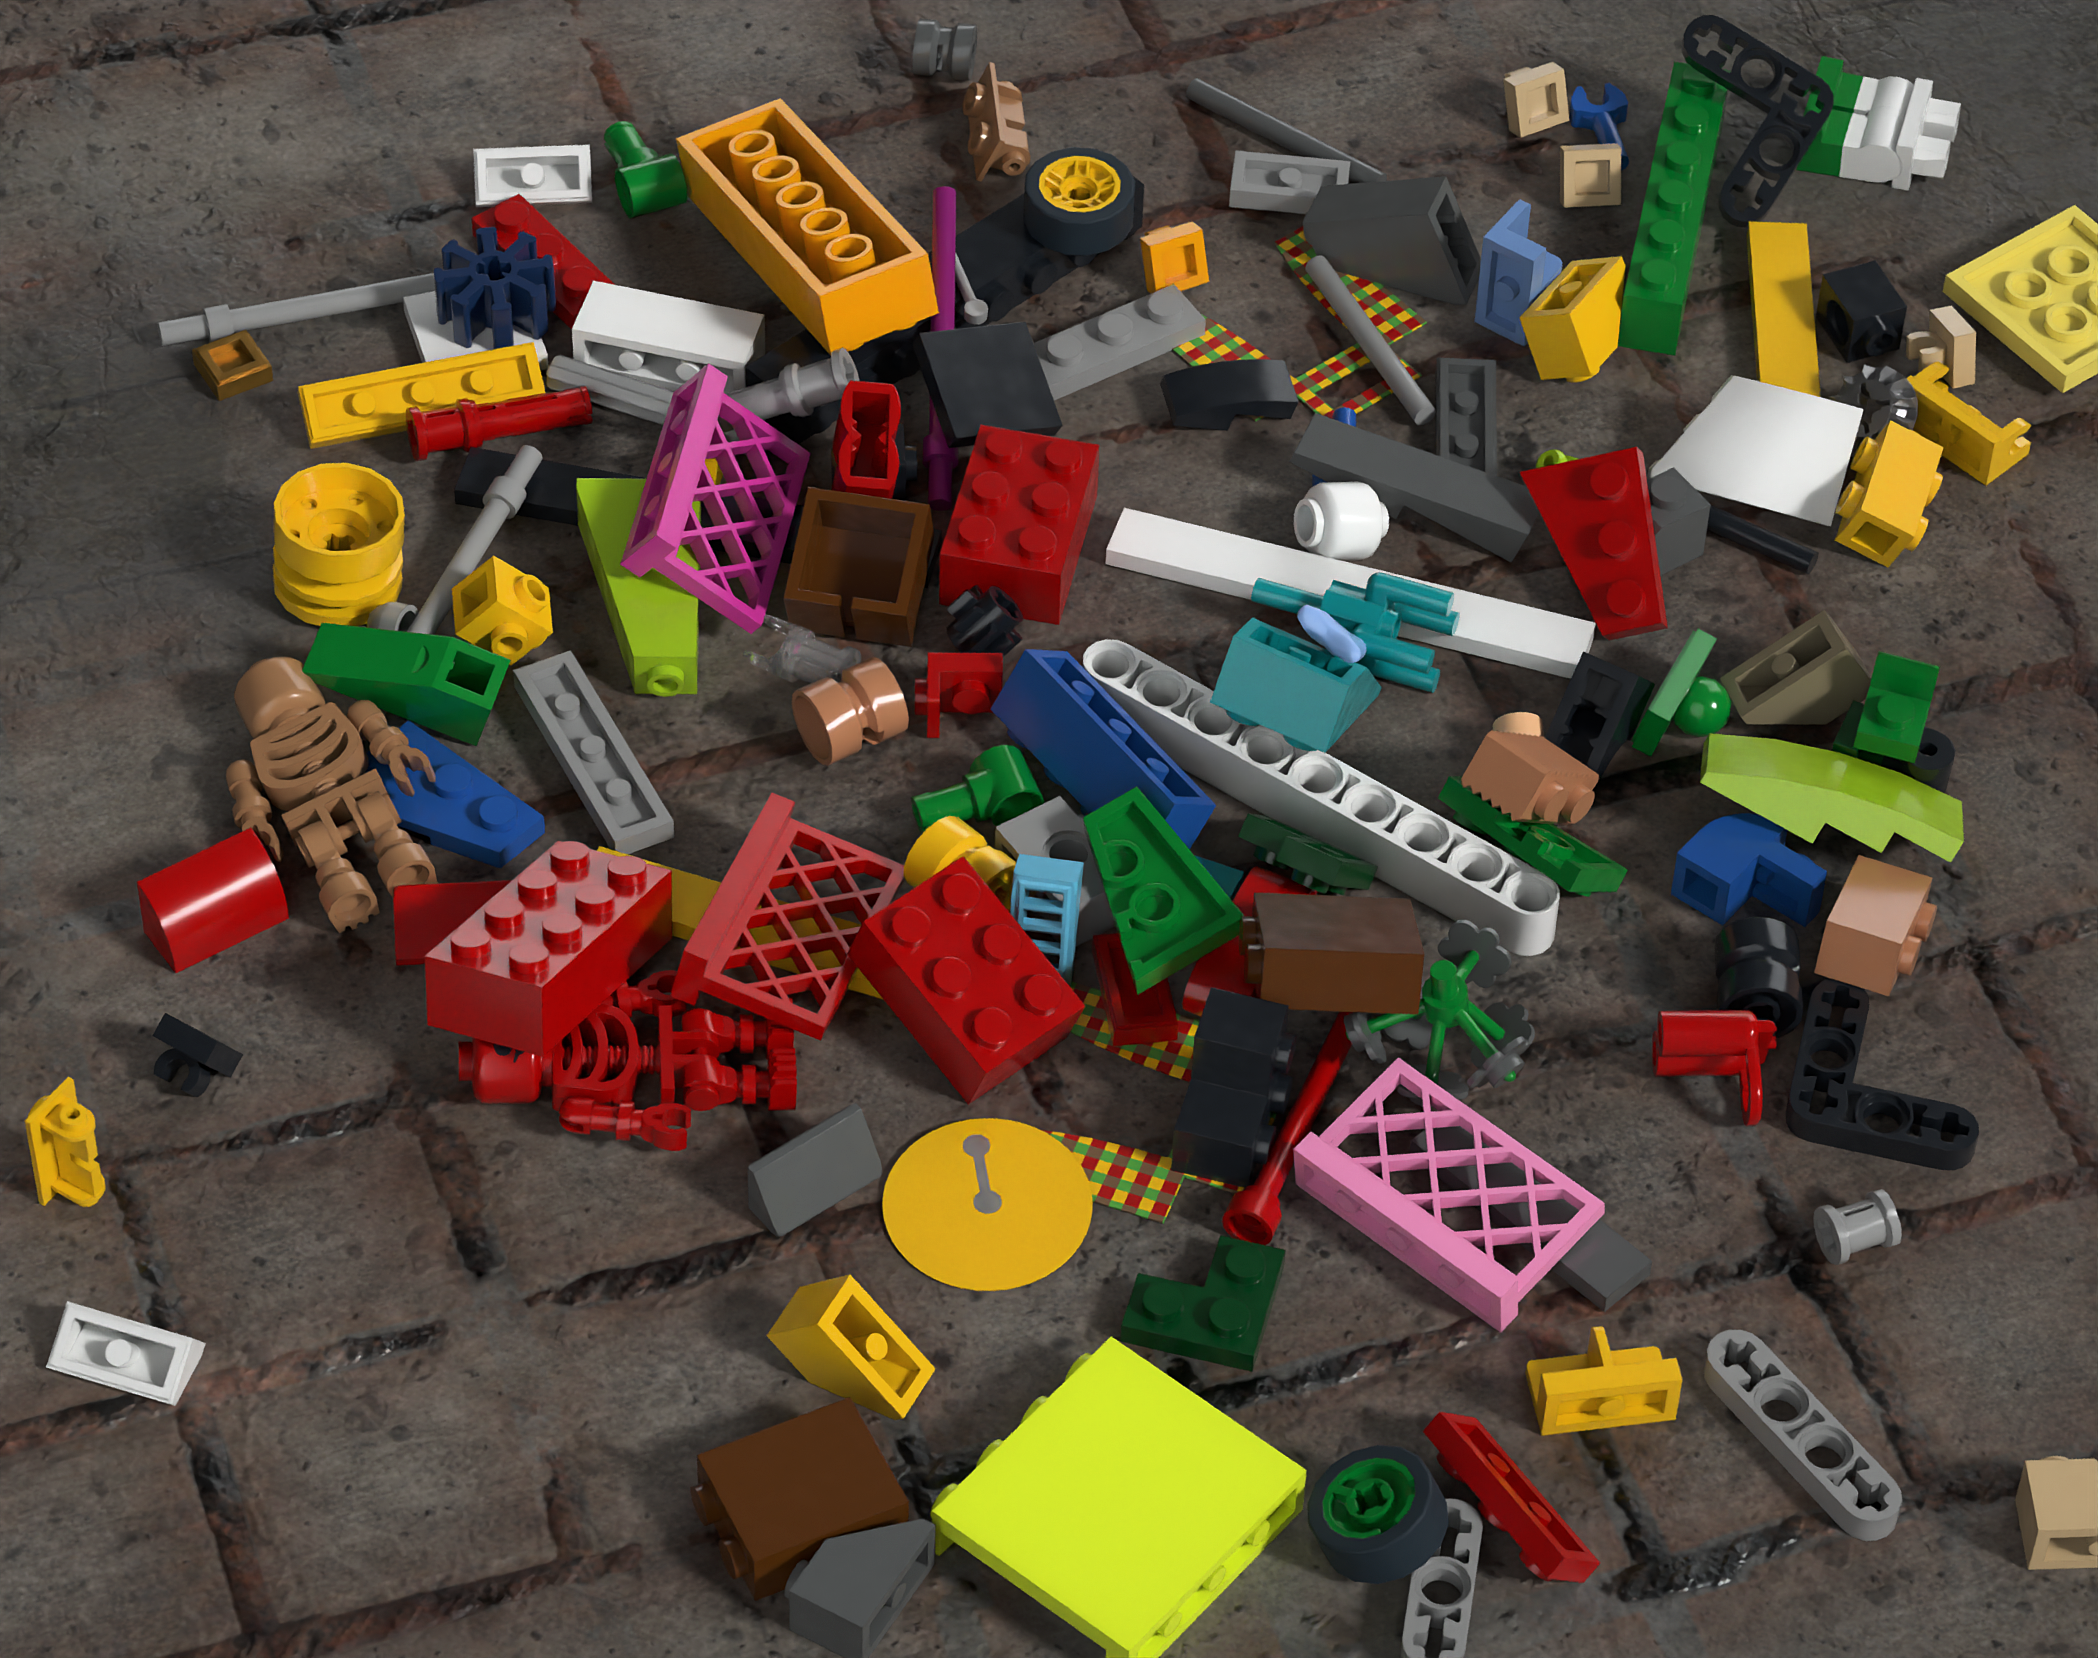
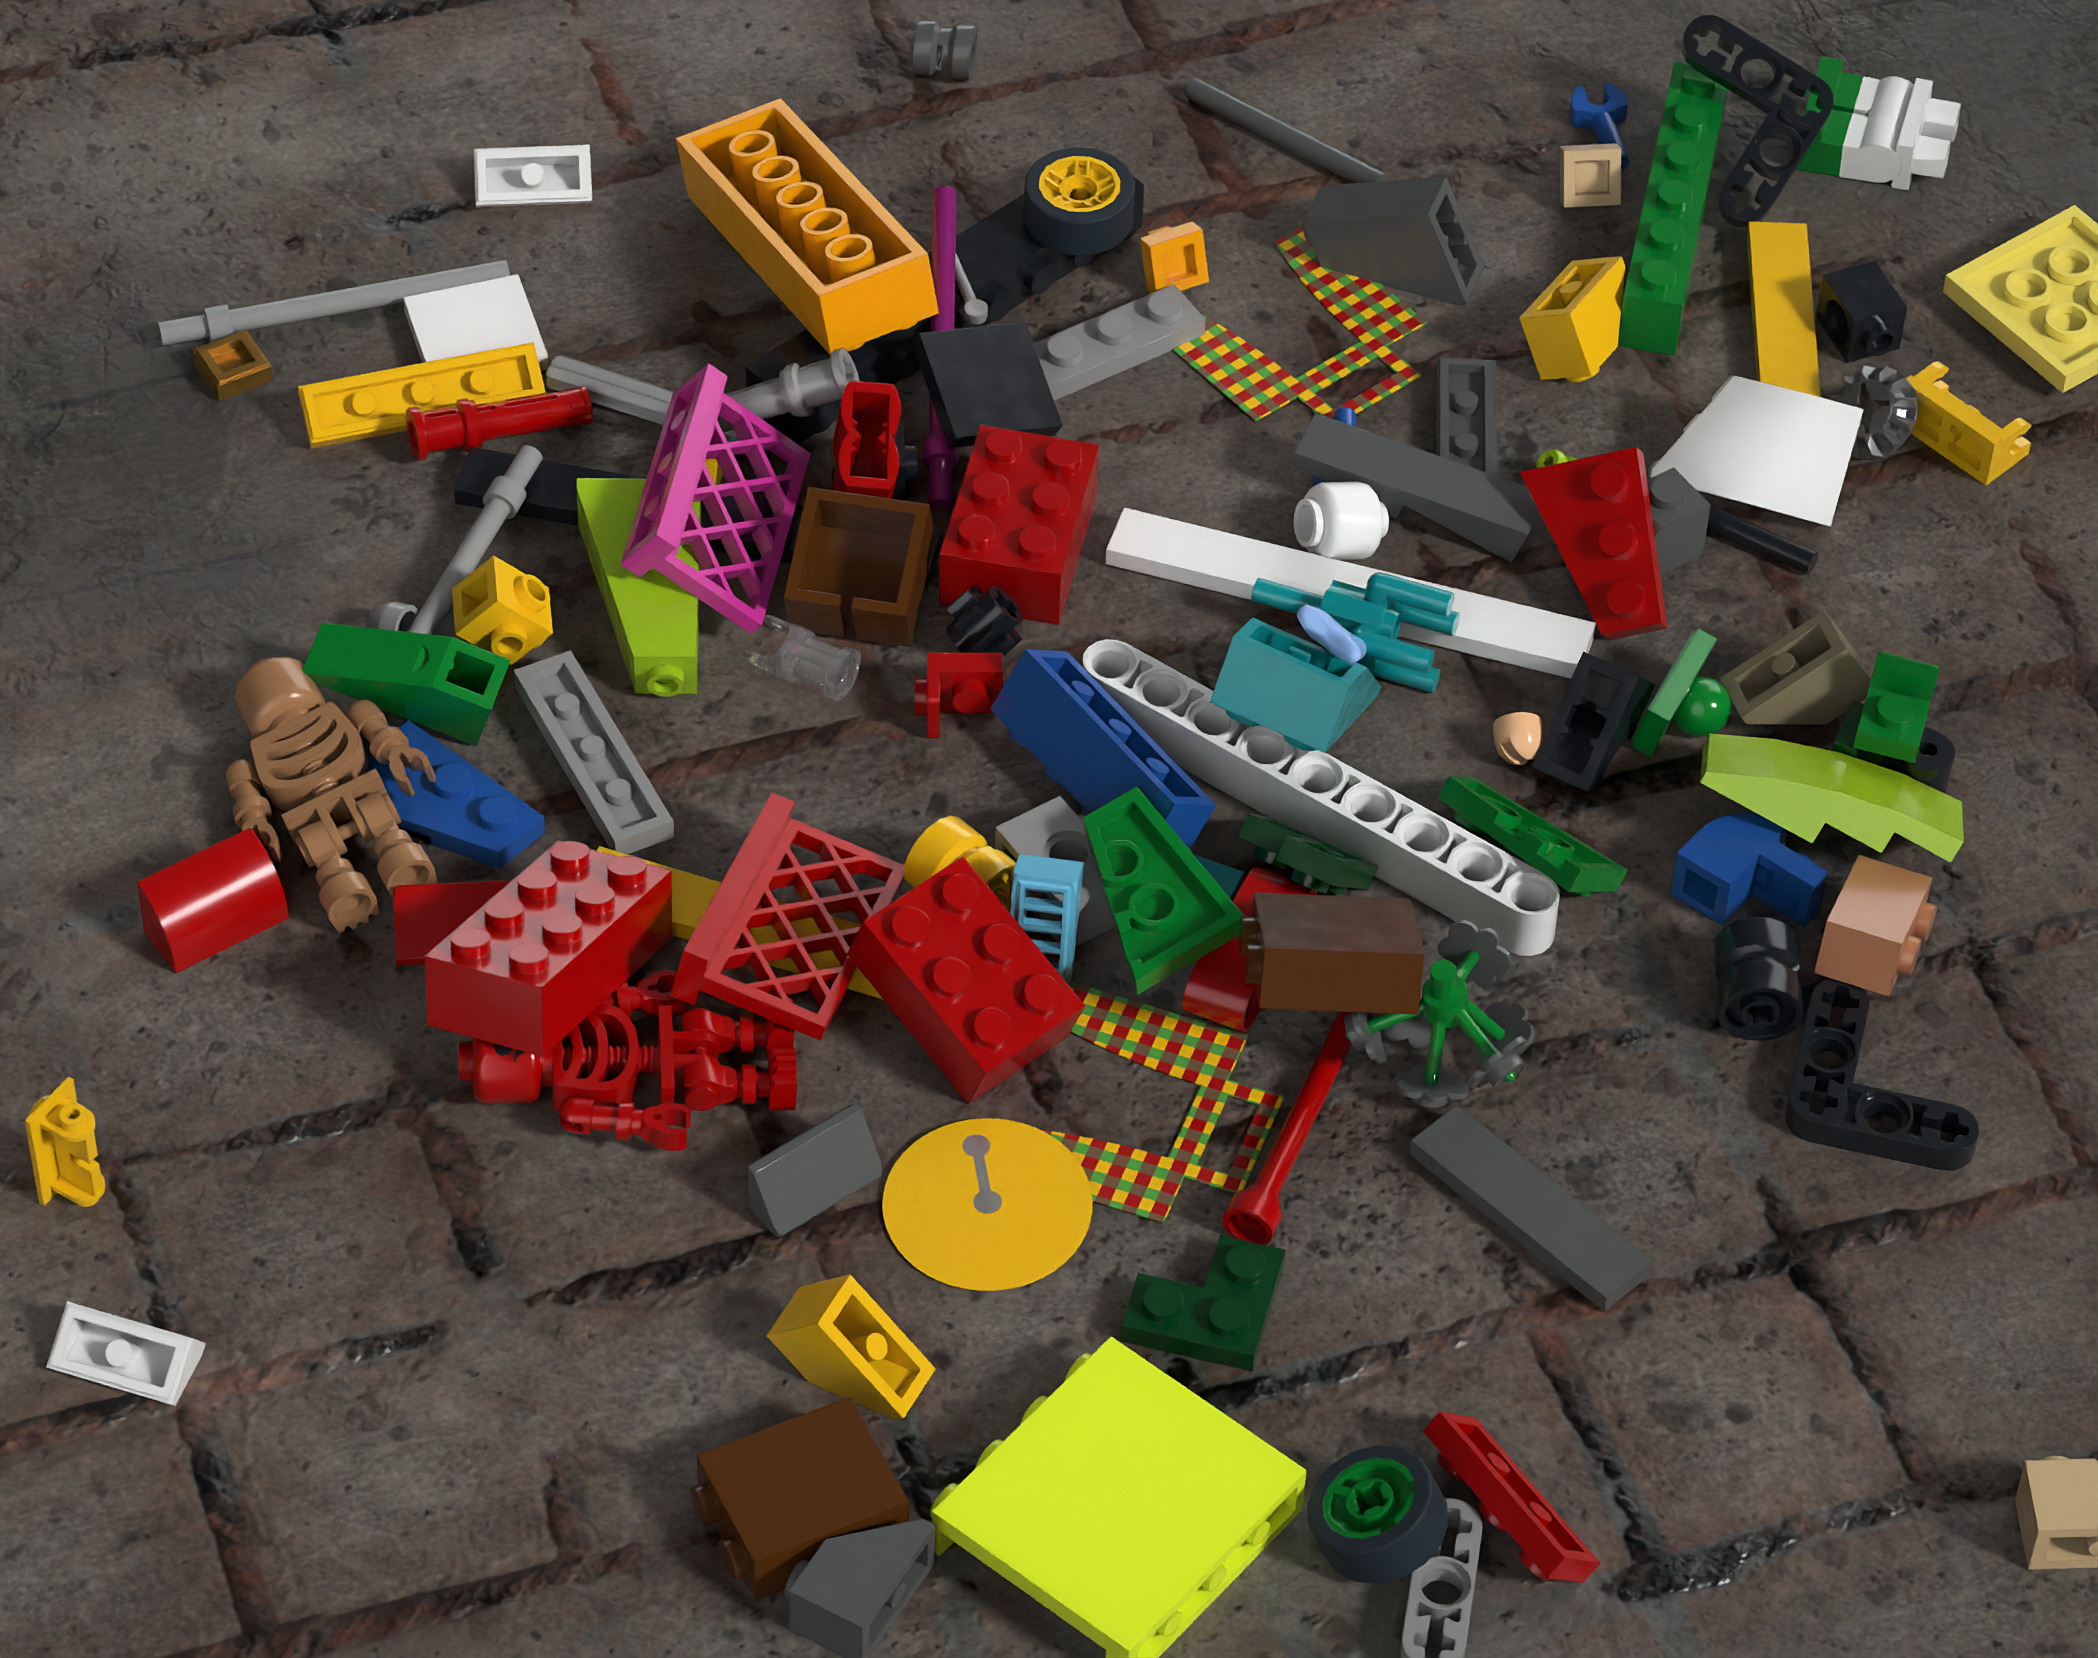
black tile [152,1013,243,1098] -> none
yellow wheel [273,463,405,626] -> none
dark blue gear [433,227,556,349] -> none
red plate [471,194,615,330] -> none
white brick [572,281,765,394] -> none
green pin [604,121,688,219] -> none
nougat wheel [791,657,909,766] -> none
green pin [911,745,1045,834] -> none
medium nougat hinge [963,62,1030,182] -> none
red tile [1092,933,1179,1046] -> none
black slope [1160,359,1299,431] -> none
black brick [1171,987,1297,1188] -> none
light grey plate [1229,150,1350,214] -> none
bright pink fence [1293,1057,1605,1333] -> none
light grey bar [1305,255,1436,425] -> none
nougat brick [1461,730,1599,825] -> none
medium blue panel [1474,199,1562,346] -> none
tan tile [1503,62,1570,138] -> none
yellow panel [1526,1326,1683,1436] -> none
red piece [1652,1010,1777,1126] -> none
light grey beam [1703,1330,1902,1541] -> none
light grey bush [1813,1189,1902,1265] -> none
yellow brick [1835,420,1944,568] -> none
tan tile [1906,305,1976,389] -> none

